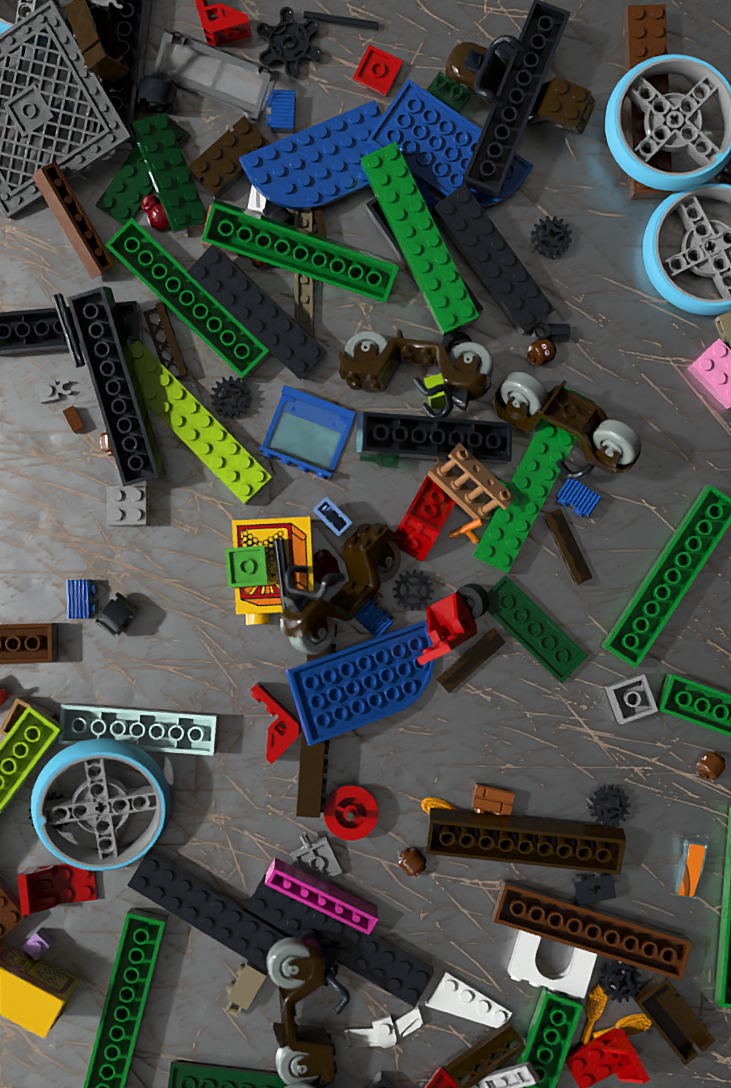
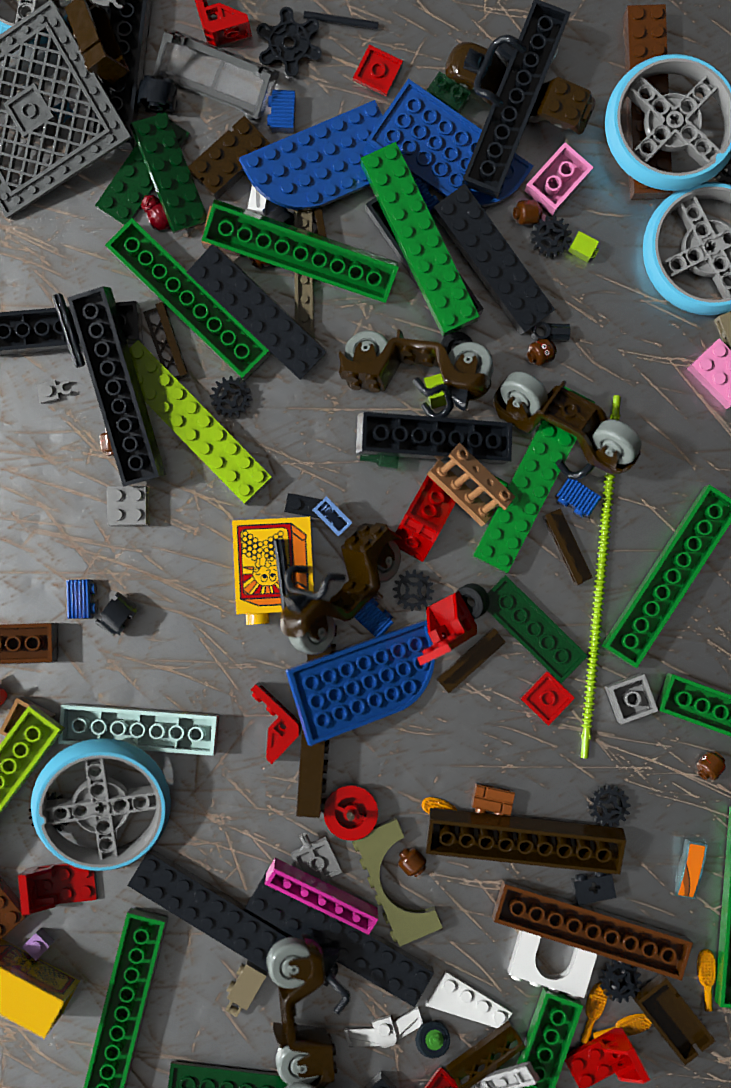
reddish brown brick [32,161,115,279] -> none
reddish brown piece [63,406,86,433] -> none
bright green plate [225,545,268,588] -> none
clear light blue panel [259,385,356,480] -> none
dark red hair [313,549,341,586] -> none
orange piece [449,518,484,543] -> none
none -> black plate [284,493,325,519]
none -> olive arch [352,817,443,946]
none -> black wheel [415,1022,450,1059]
none -> reddish brown head [513,200,543,226]
none -> red plate [520,671,575,726]
none -> bright pink brick [525,143,594,216]
none -> lime brick [568,231,599,263]
none -> lime hose [581,395,621,759]
none -> light orange piece [697,949,716,1012]

